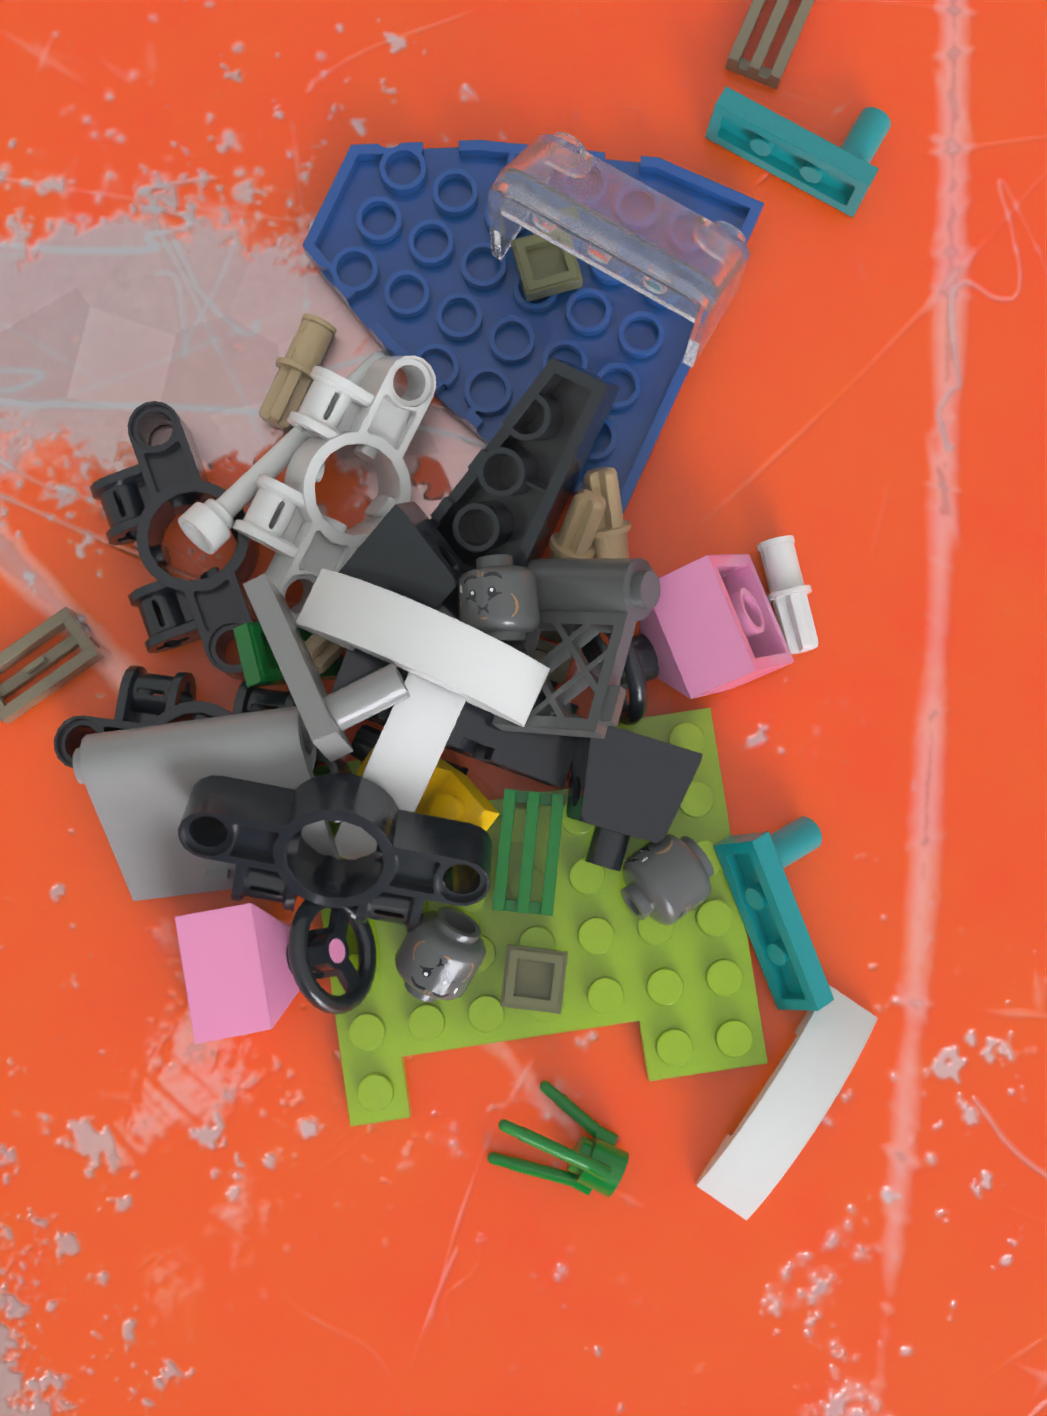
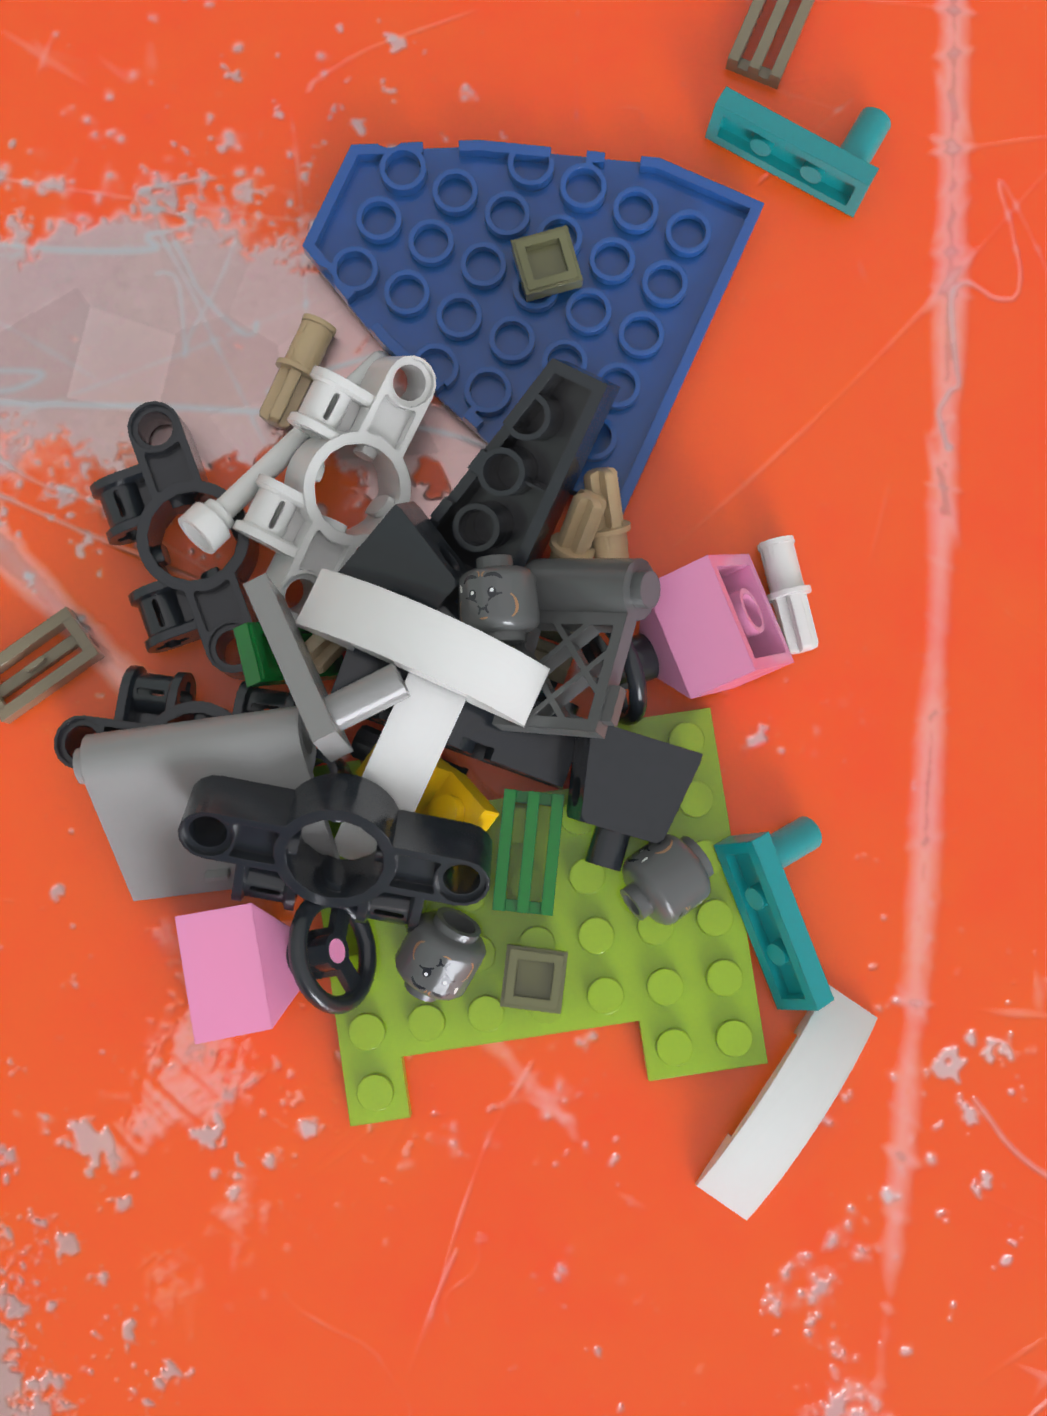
green plant [487,1081,629,1197] -> none
clear windscreen [488,132,750,368] -> none

